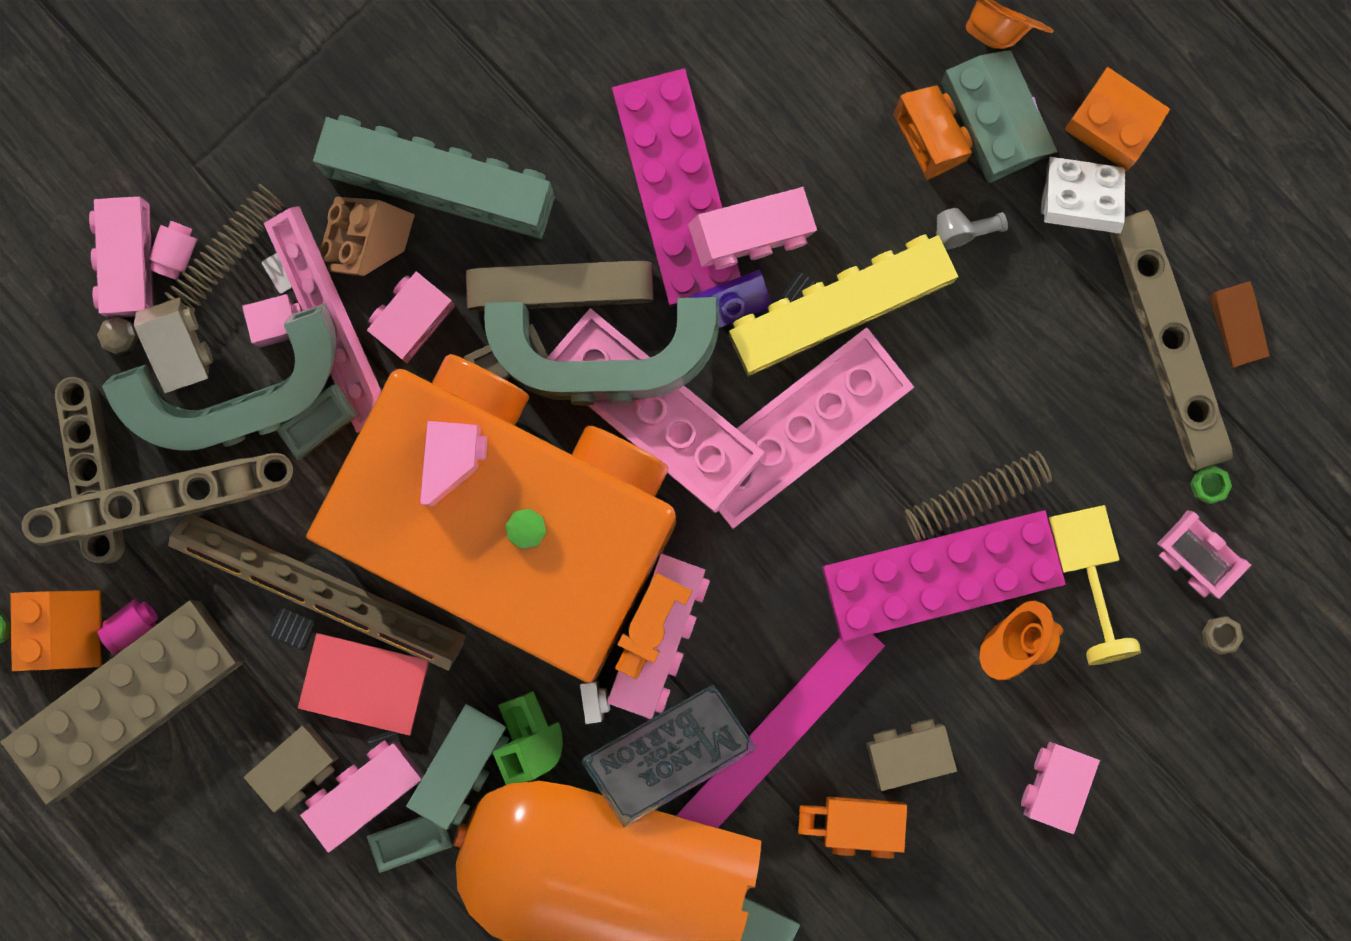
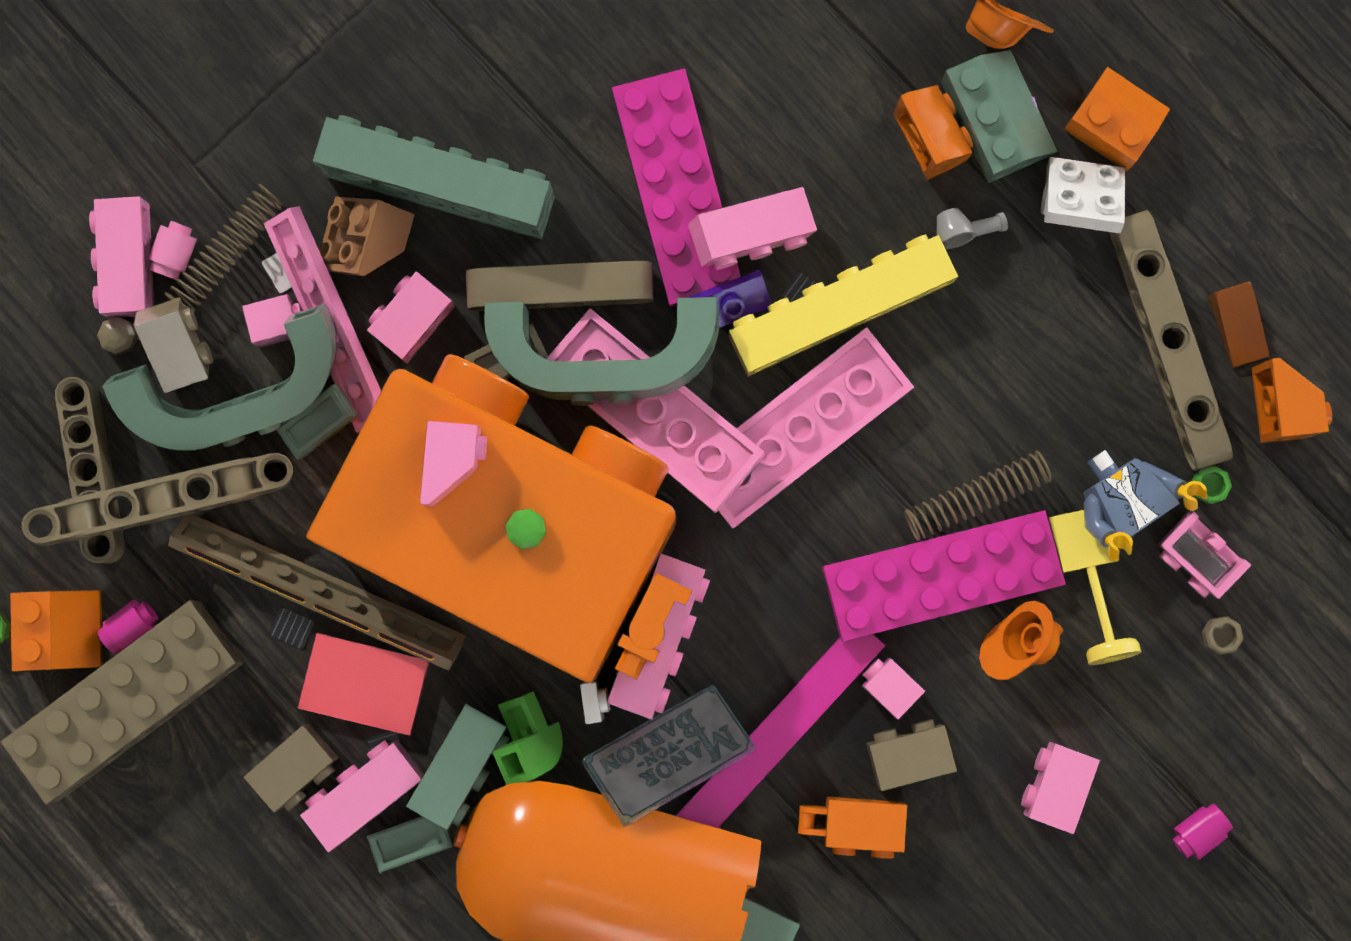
none -> bright pink brick [861,658,925,719]
none -> sand blue torso [1083,450,1207,561]
none -> dark pink brick [1172,803,1233,860]
none -> orange slope [1251,358,1332,443]

